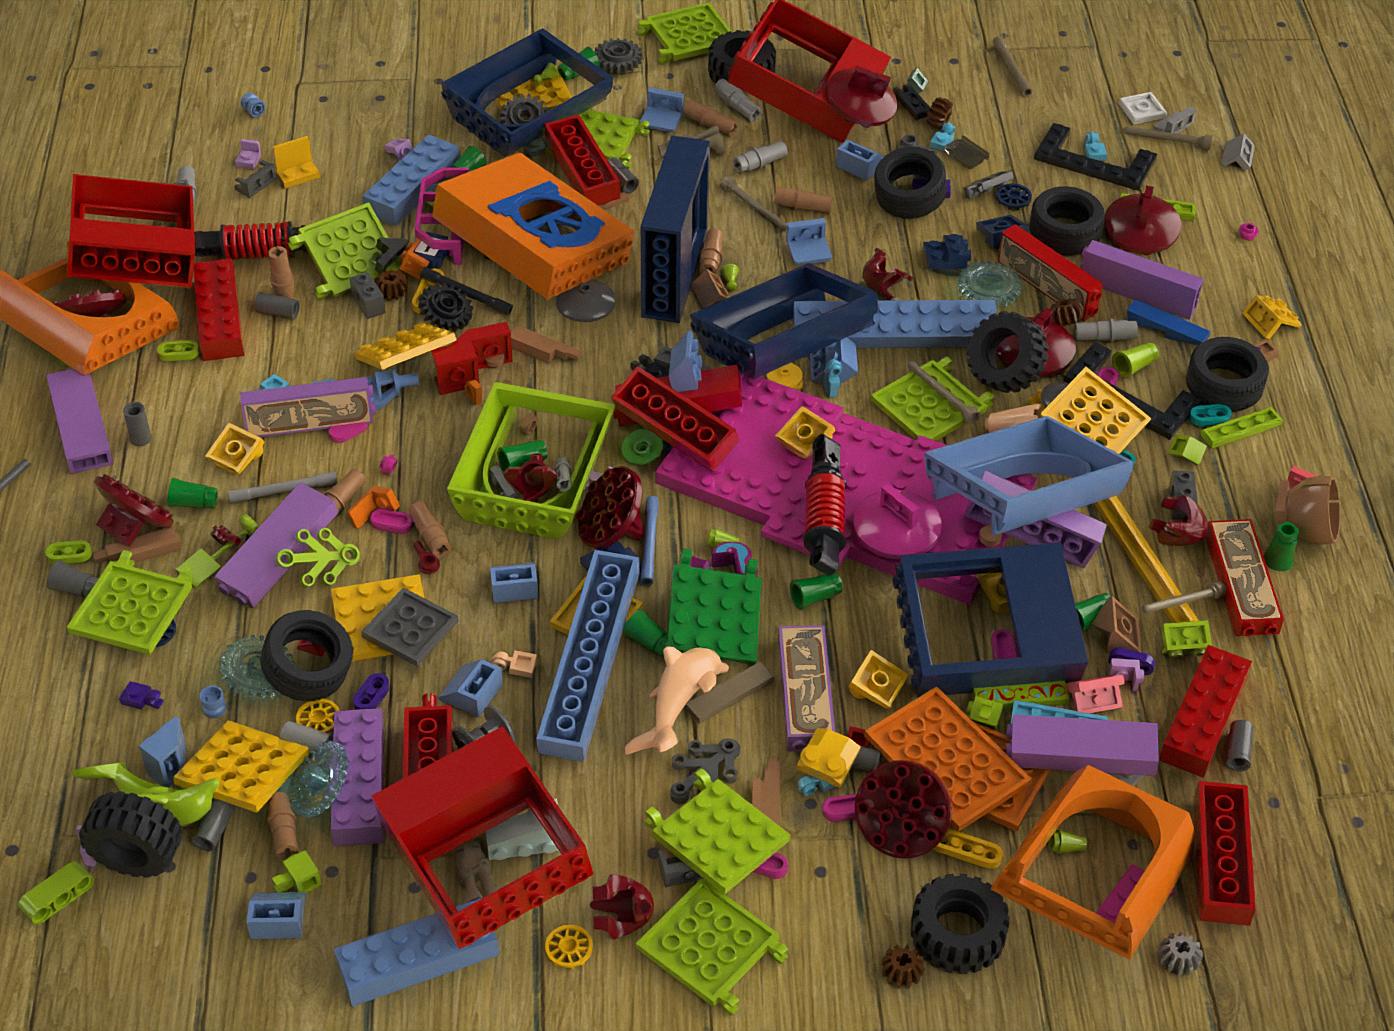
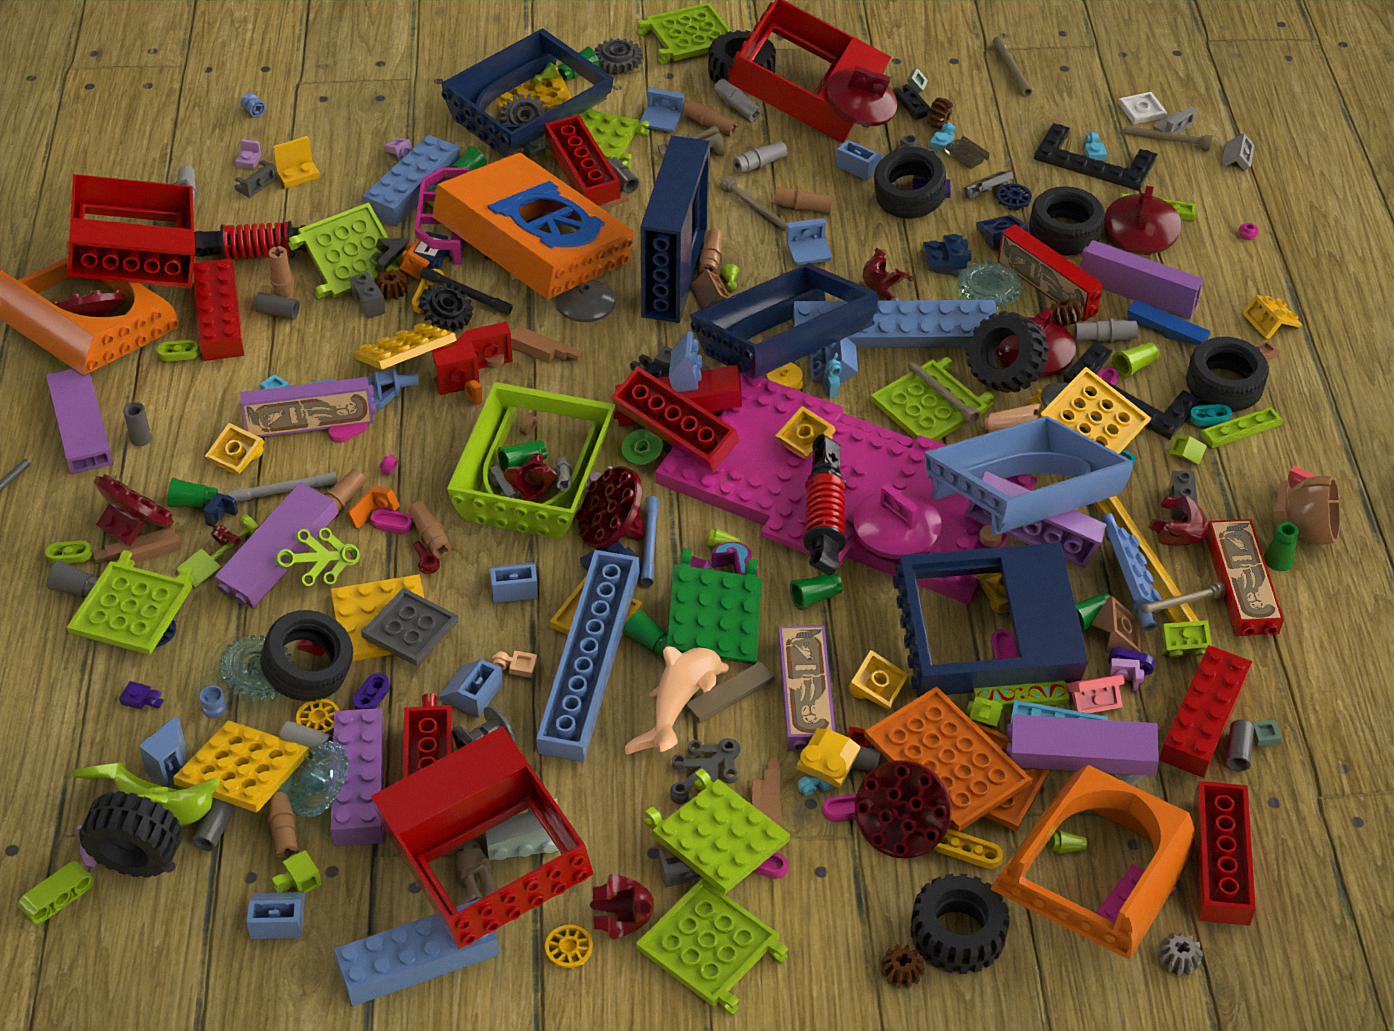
none -> dark blue bracket [203,492,238,527]
none -> medium blue plate [1100,513,1161,631]
none -> sand green plate [1252,720,1282,746]

